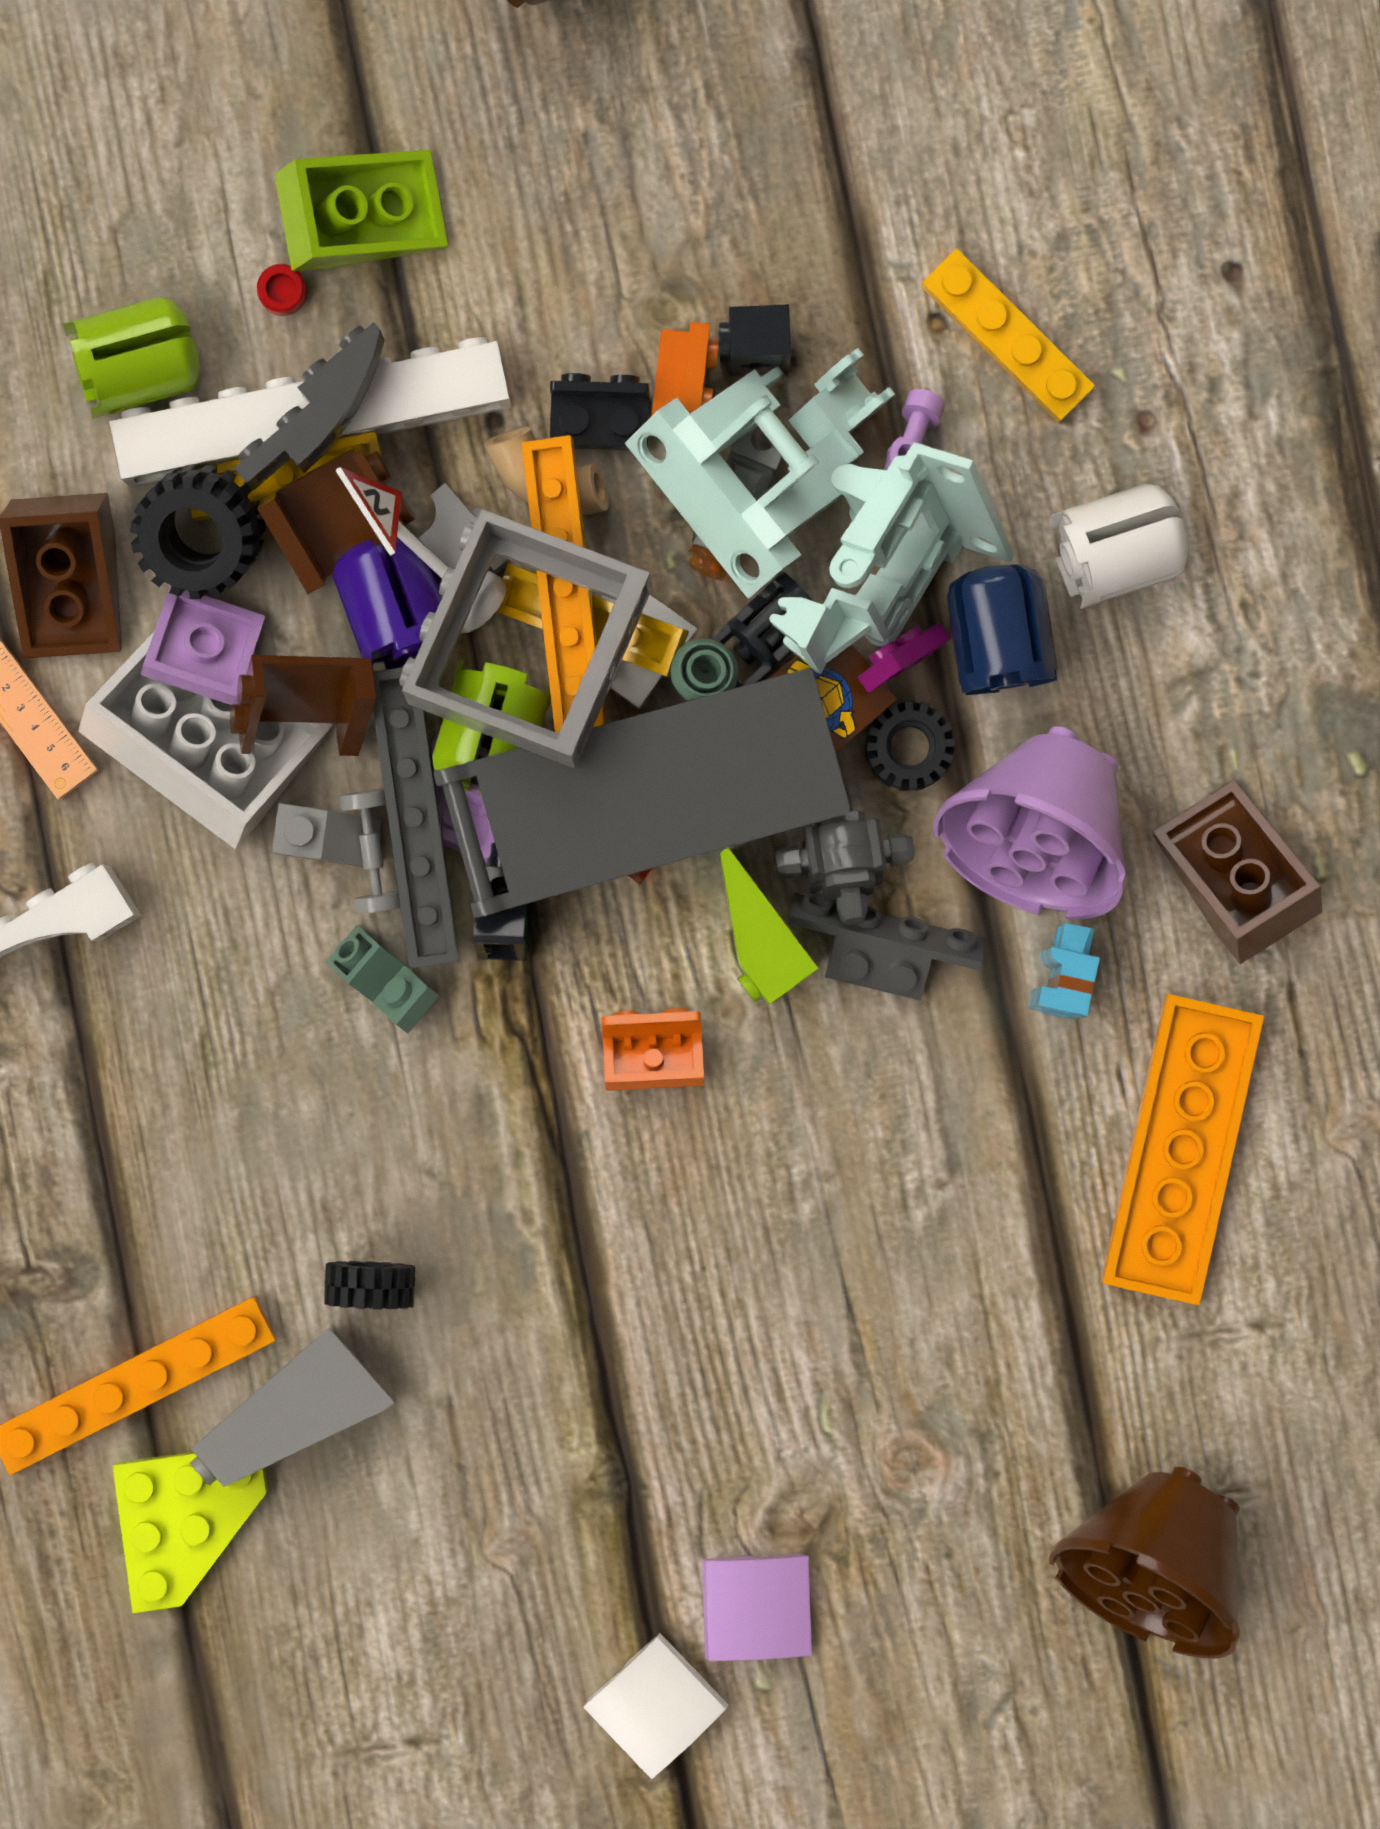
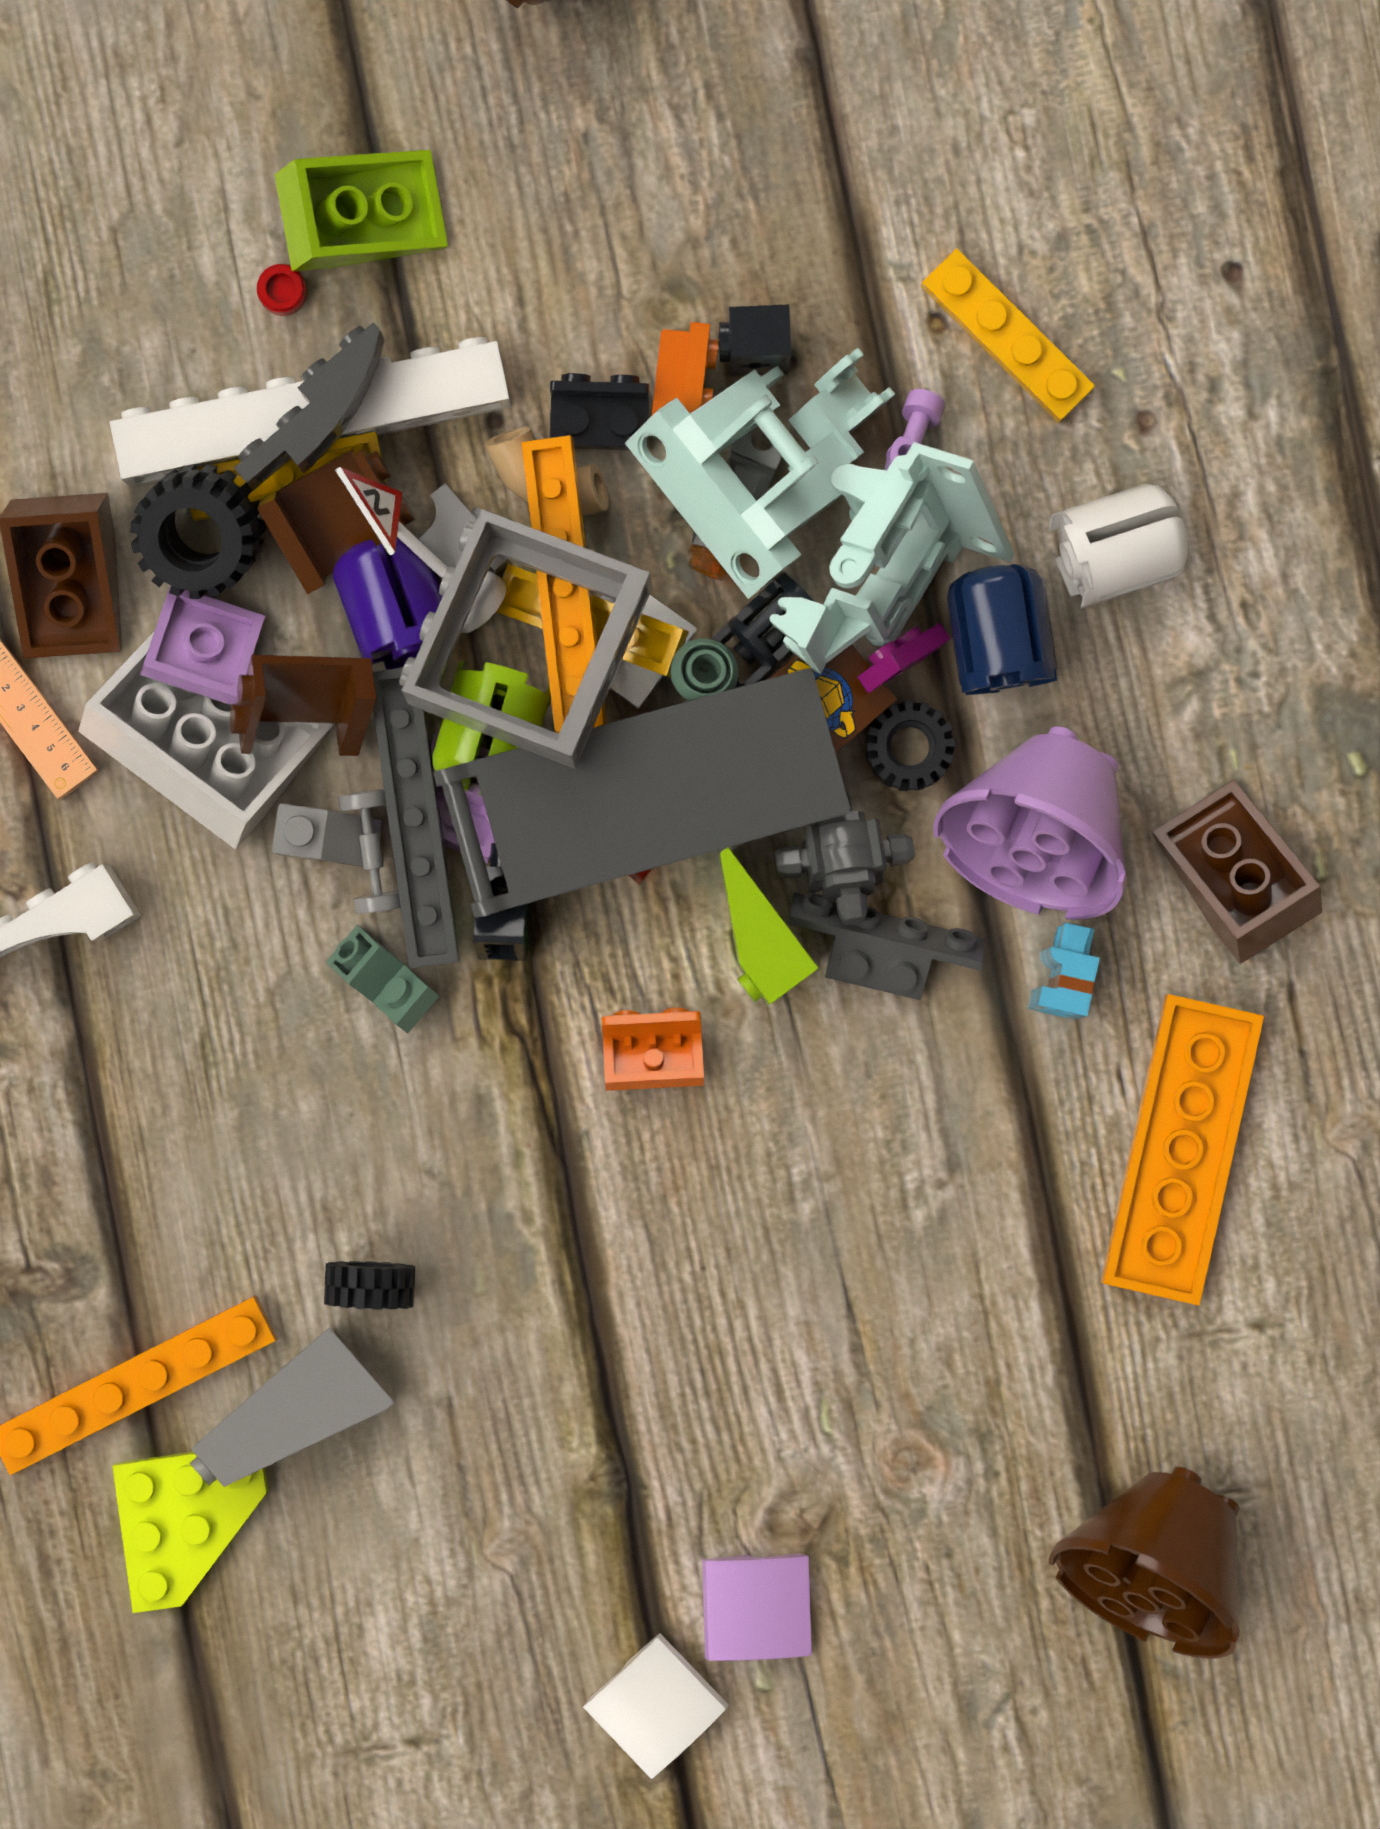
lime cylinder [63,297,201,419] -> none

